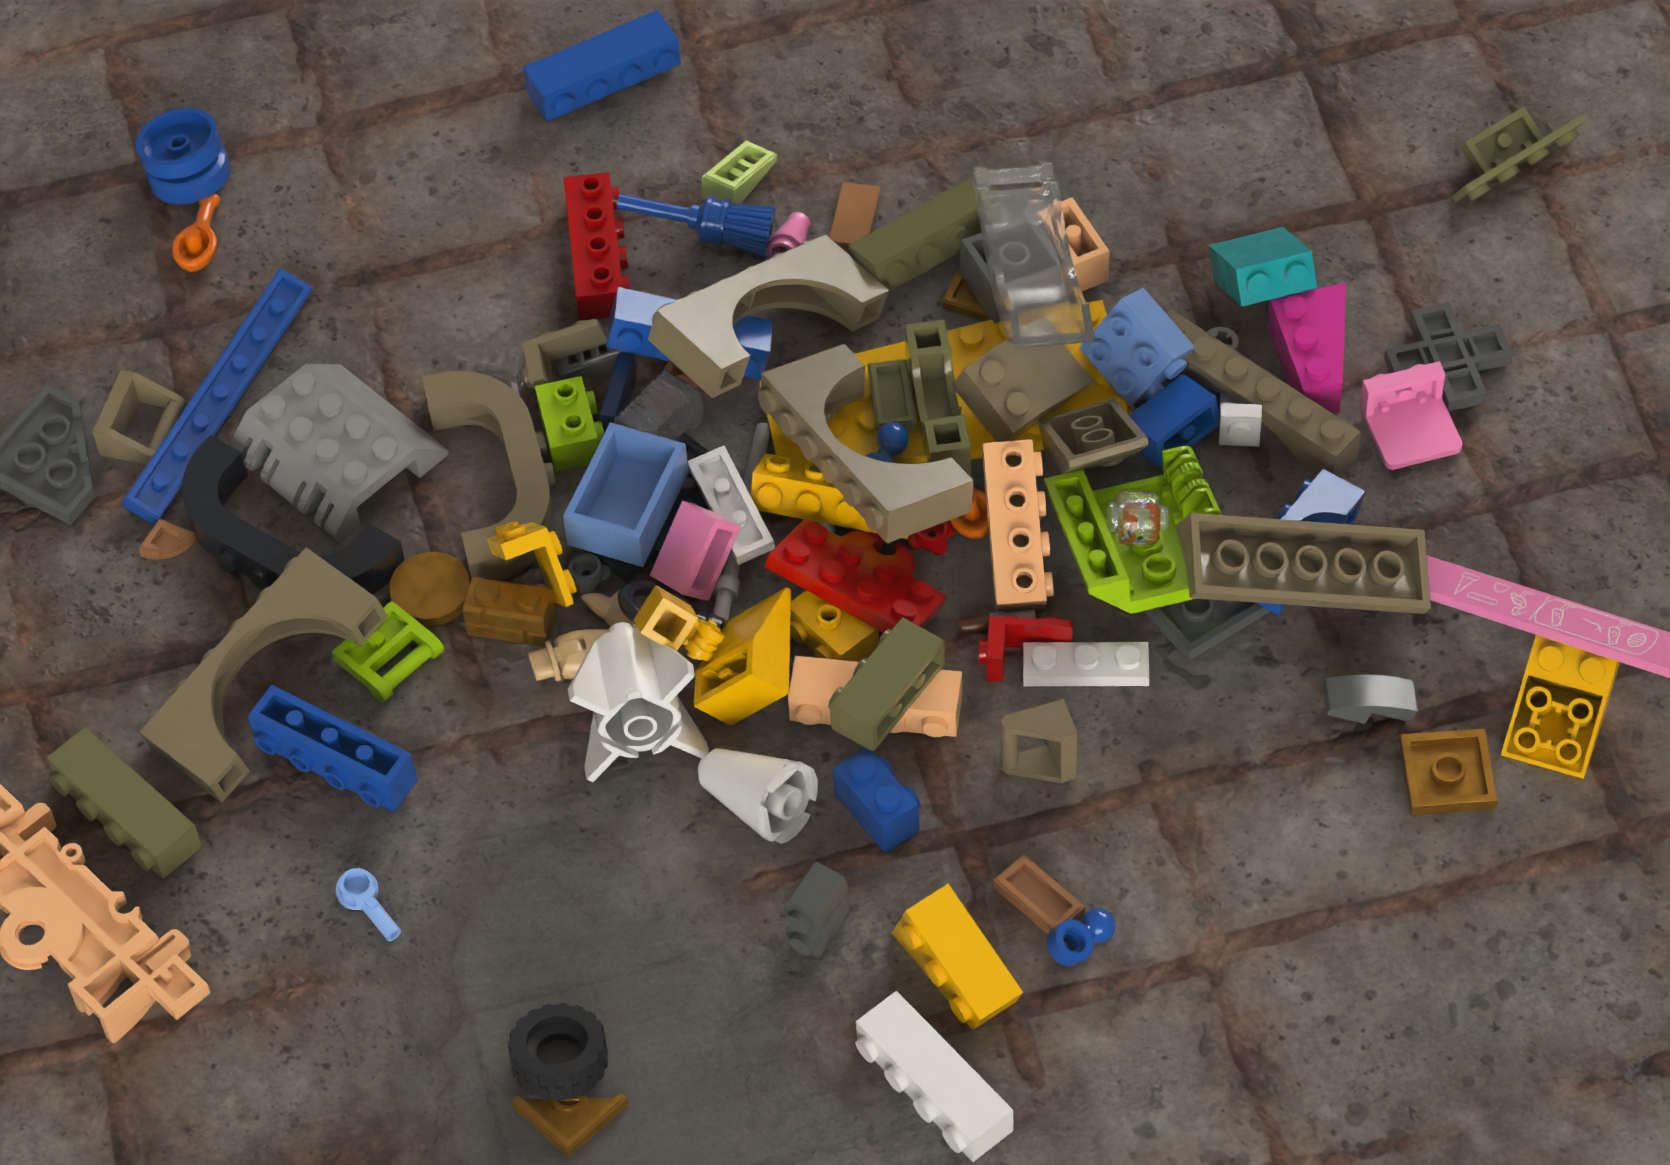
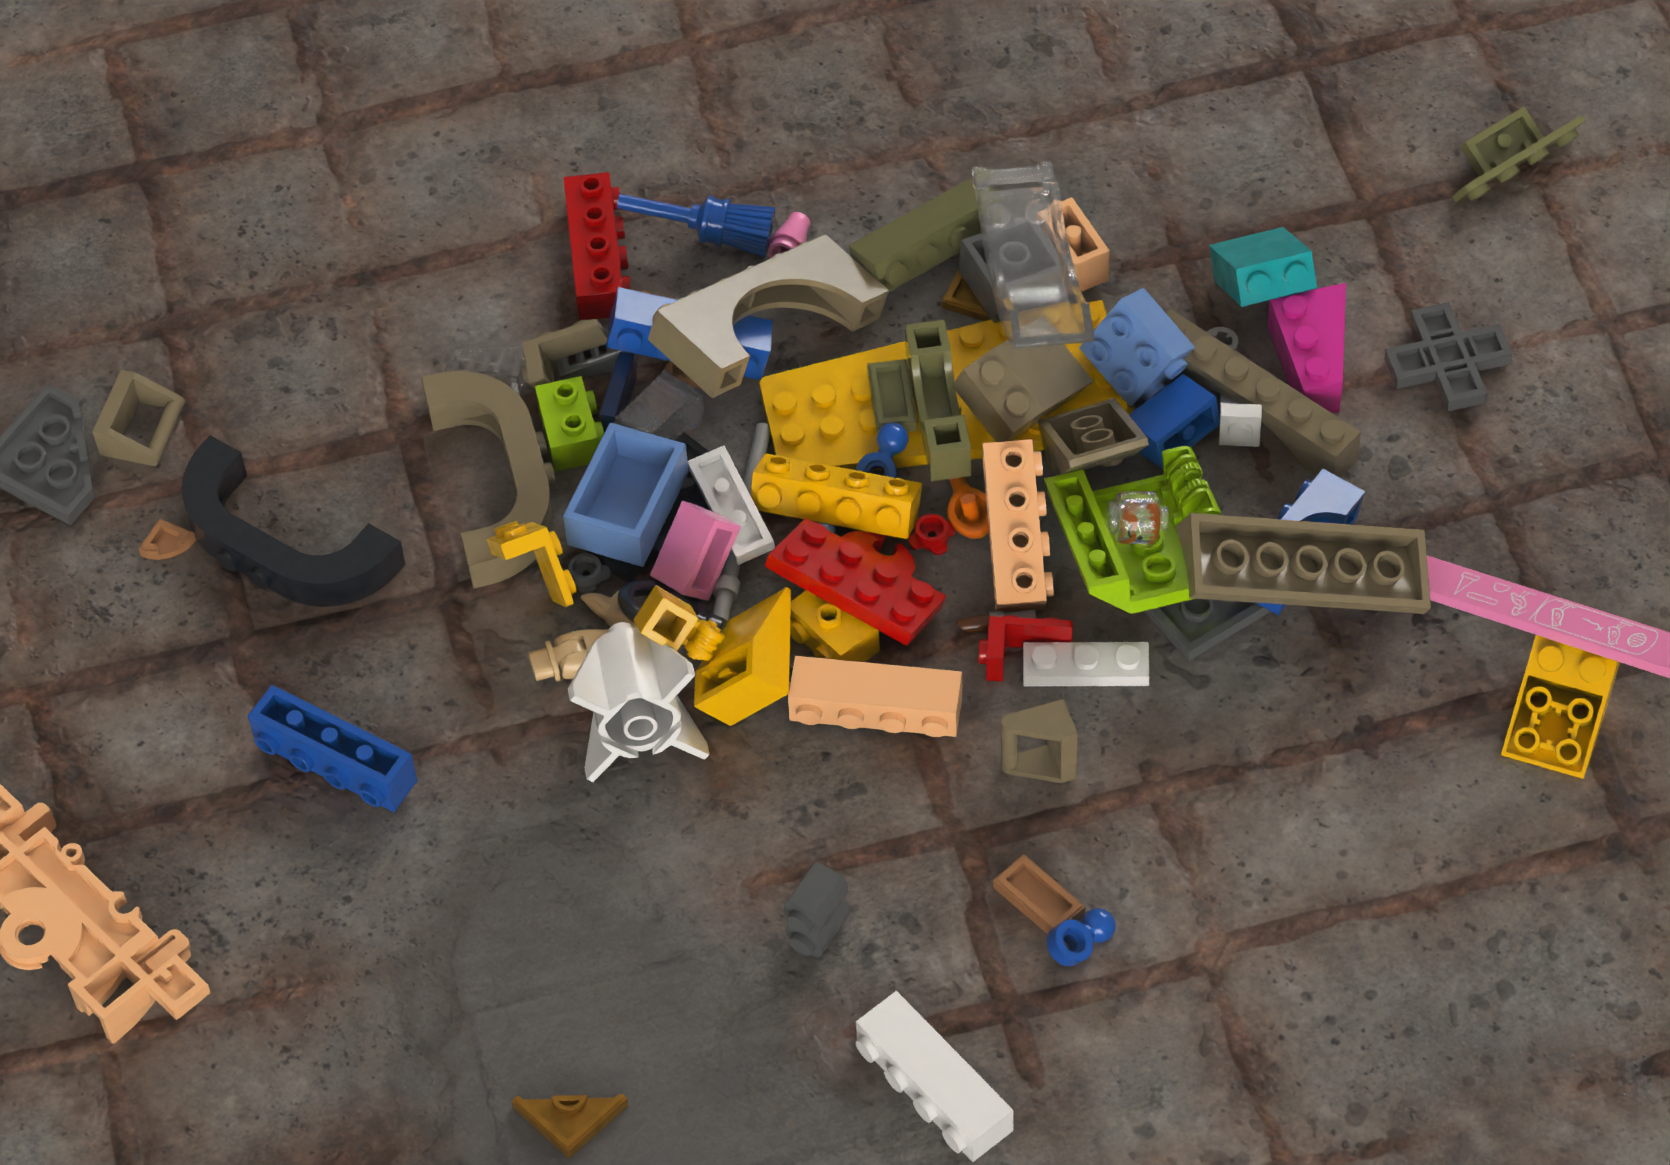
olive brick [46,727,202,879] -> none
blue tile [121,268,314,525] -> none
blue wheel [135,108,231,205] -> none
dark tan arch [139,547,388,803] -> none
orange piece [172,193,221,272] -> none
light grey slope [229,364,449,542] -> none
lime plate [332,601,444,703] -> none
light blue plate [336,868,401,941] -> none
pearl gold tile [389,552,471,627] -> none
pearl gold brick [463,577,557,647] -> none
black tyre [508,1003,608,1101] -> none
blue brick [523,10,681,122] -> none
white cone [698,748,818,844] -> none
yellowish green slope [701,140,777,204] -> none
dark tan arch [758,344,973,543] -> none
olive brick [828,617,945,752] -> none
medium nougat tile [829,182,881,252] -> none
blue brick [833,748,921,853] -> none
yellow wedge [892,884,1023,1030] -> none
dark grey slope [1322,675,1418,724] -> none
bright pink bracket [1360,361,1462,470] -> none
pearl gold tile [1399,729,1498,815] -> none

